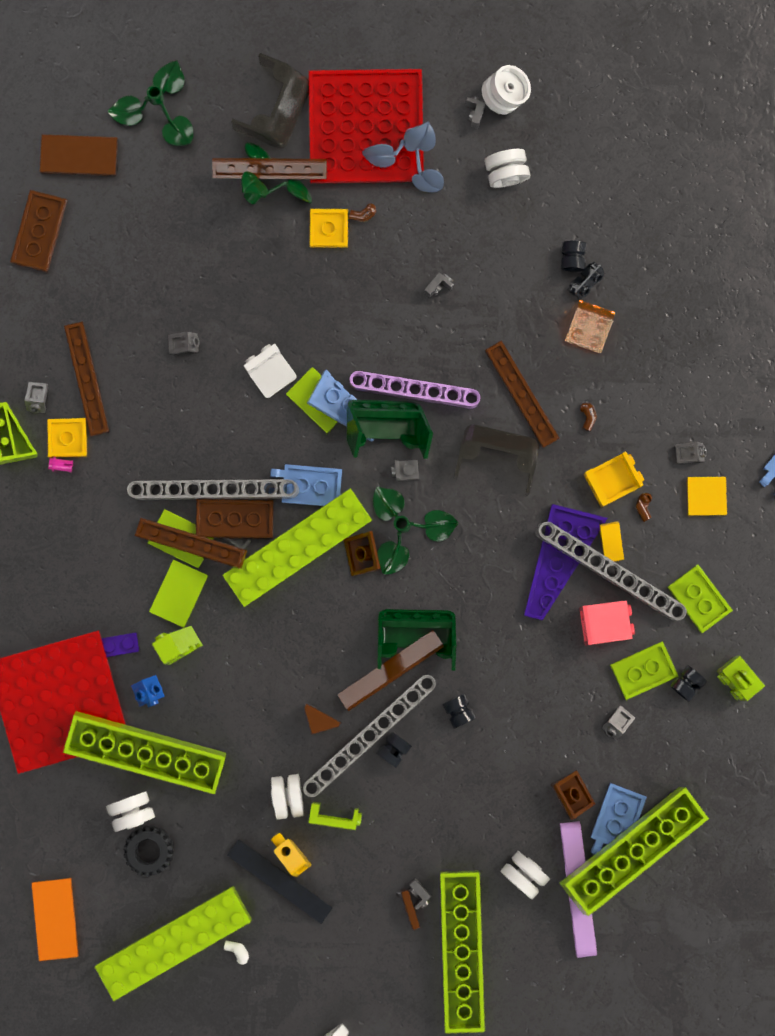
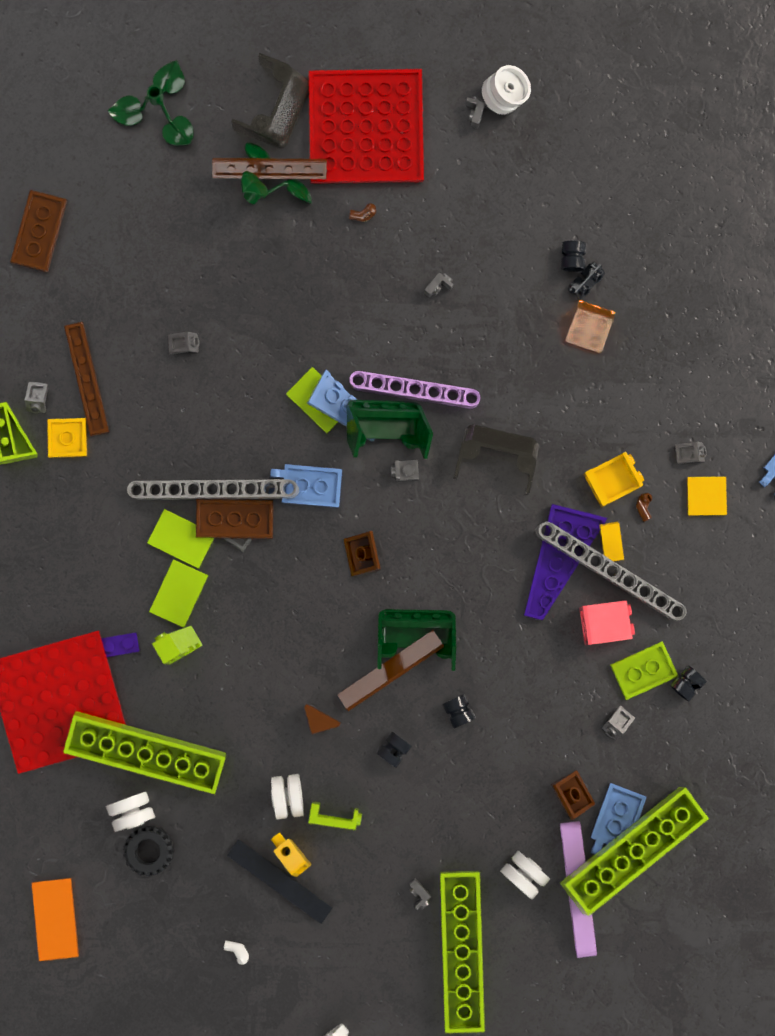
reddish brown tile [40,134,118,176] -> none
dark pink pin [48,457,73,473] -> none
lime brick [94,886,252,1001] -> none
blue brick [131,675,165,708] -> none
reddish brown tile [134,518,247,569] -> none
lime brick [223,488,372,607] -> none
white bracket [244,344,297,398] -> none
light grey beam [303,675,436,797] -> none
yellow tile [310,209,348,248] -> none
sand blue plant [362,121,444,192] -> none
dark green plant [373,487,458,575] -> none
reddish brown tile [401,889,420,930] -> none
white wheel [484,149,530,188] -> none
reddish brown tile [485,340,559,448] -> none
reddish brown arm [580,403,597,432] -> none
lime tile [667,564,733,634] -> none
lime brick [716,656,765,701] -> none

